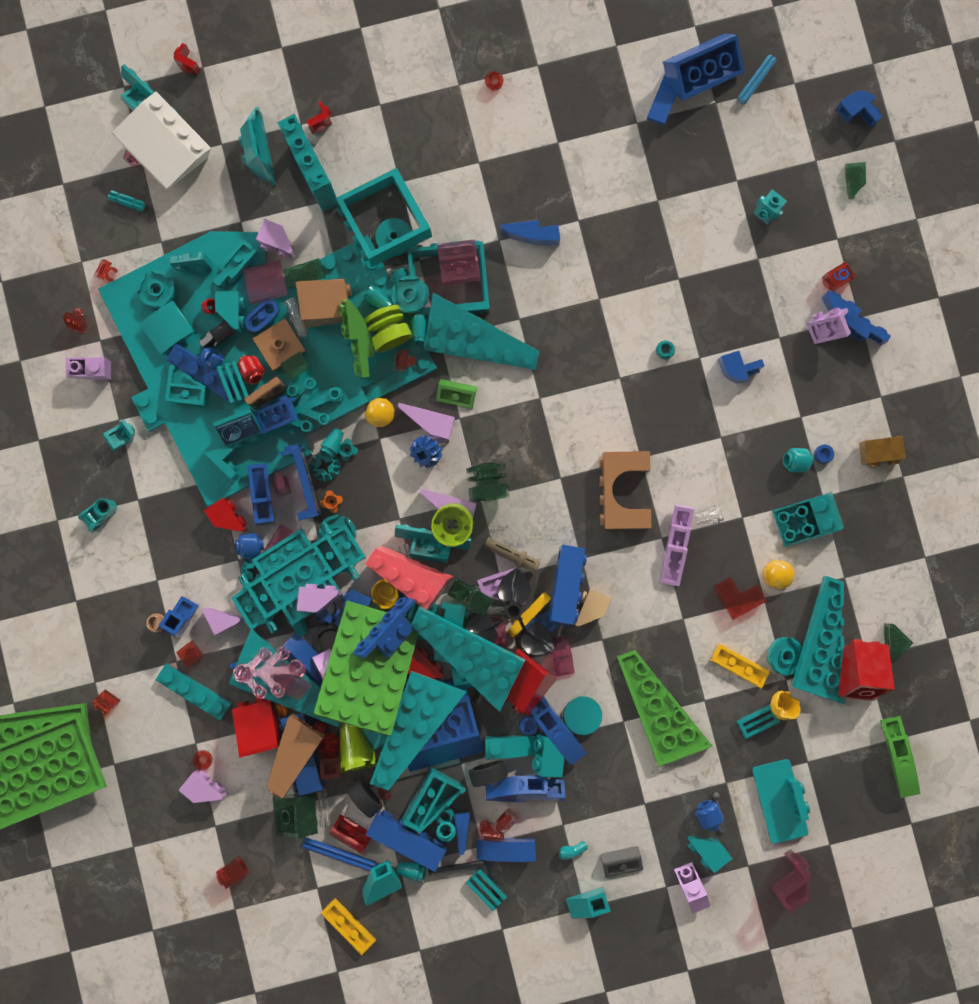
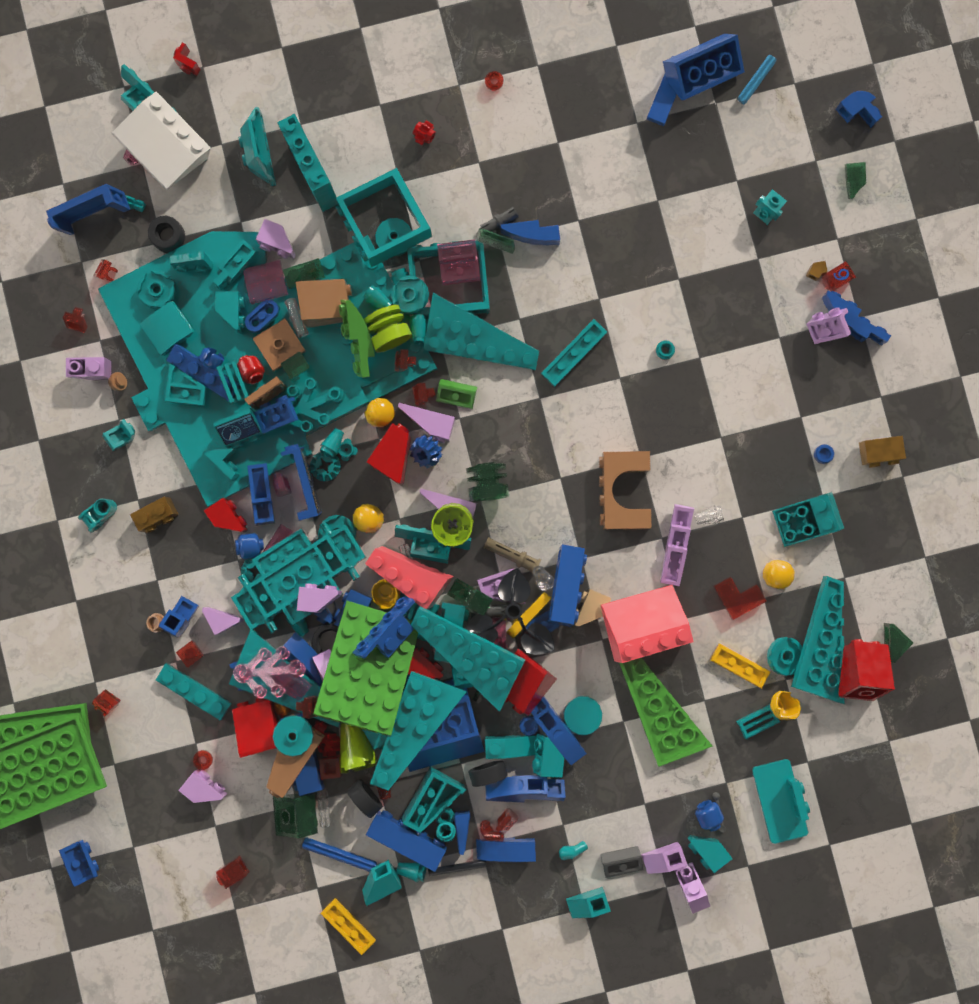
black hinge [199,320,235,348] -> none
red hinge [201,298,216,315] -> none
red bracket [306,101,333,134] -> none
orange plate [320,490,343,513] -> none
red slope [329,814,371,854] -> none
teal tile [466,868,507,911] -> none
clear pink slope [551,635,575,677] -> none
blue brick [718,350,764,383] -> none
clear pink piece [770,849,811,914] -> none
teal head [783,448,813,473] -> none
bright green slope [880,716,921,798] -> none
none -> blue panel [46,184,130,235]
none -> blue bracket [58,840,99,887]
none -> medium nougat plate [108,372,127,391]
none -> pearl gold brick [130,496,179,533]
none -> black tyre [148,215,185,253]
none -> teal plate [273,715,314,756]
none -> clear red tile [296,696,318,719]
none -> yellow hair [352,504,384,533]
none -> red slope [367,423,411,486]
none -> red gear [412,120,436,146]
none -> clear red tile [412,383,435,406]
none -> clear green tile [477,228,515,254]
none -> dark grey pin [480,207,519,236]
none -> clear cone [533,566,554,591]
none -> teal plate [541,319,607,387]
none -> coral slope [600,585,694,663]
none -> lavender slope [641,842,688,874]
none -> pearl gold piece [806,261,828,281]

